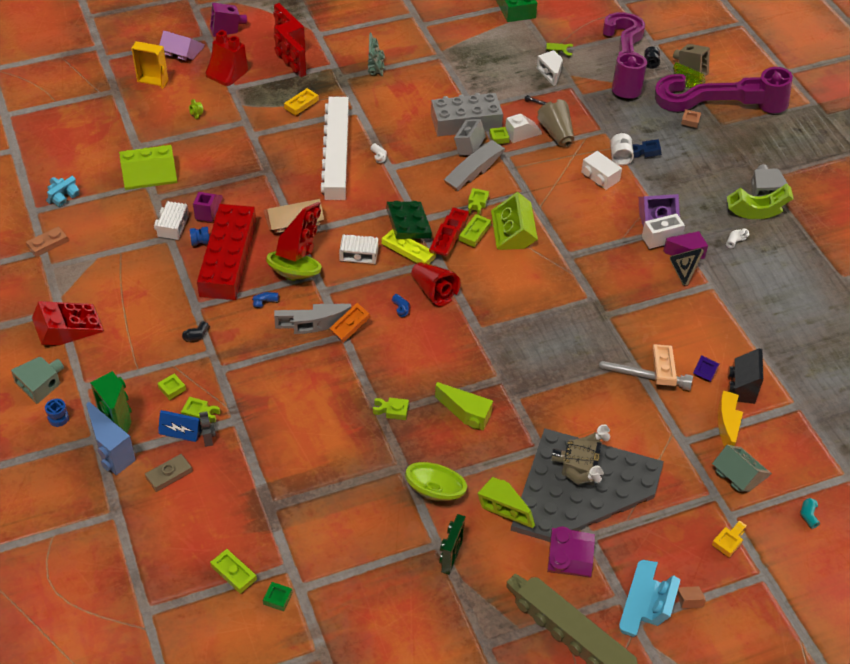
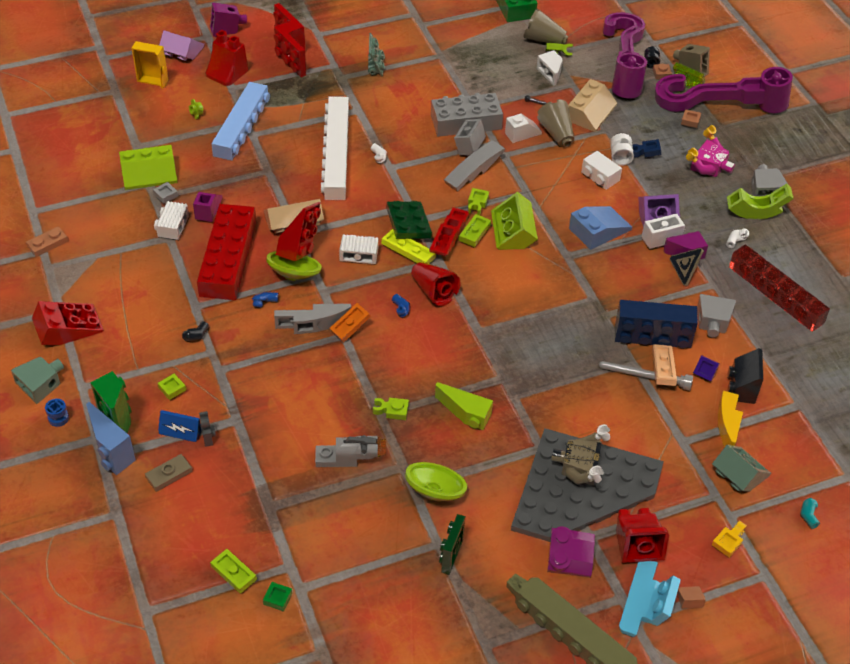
medium azure hips [46,176,80,207] -> none
lime plate [181,397,220,423] -> none
blue wheel [190,227,209,246] -> none
yellow plate [284,88,319,116] -> none
lime slope [478,477,535,528] -> none
lime plate [489,127,510,144] -> none
none -> light grey plate [153,182,178,204]
none -> light blue brick [211,82,270,161]
none -> light grey plate [315,435,386,467]
none -> dark tan cone [523,9,568,44]
none -> tan slope [568,79,617,132]
none -> medium blue slope [569,206,633,250]
none -> dark blue brick [615,300,698,348]
none -> red hips [616,508,670,563]
none -> nougat plate [653,64,672,79]
none -> dark pink torso [686,125,735,177]
none -> light grey torso [697,294,736,337]
none -> clear red brick [729,244,830,332]

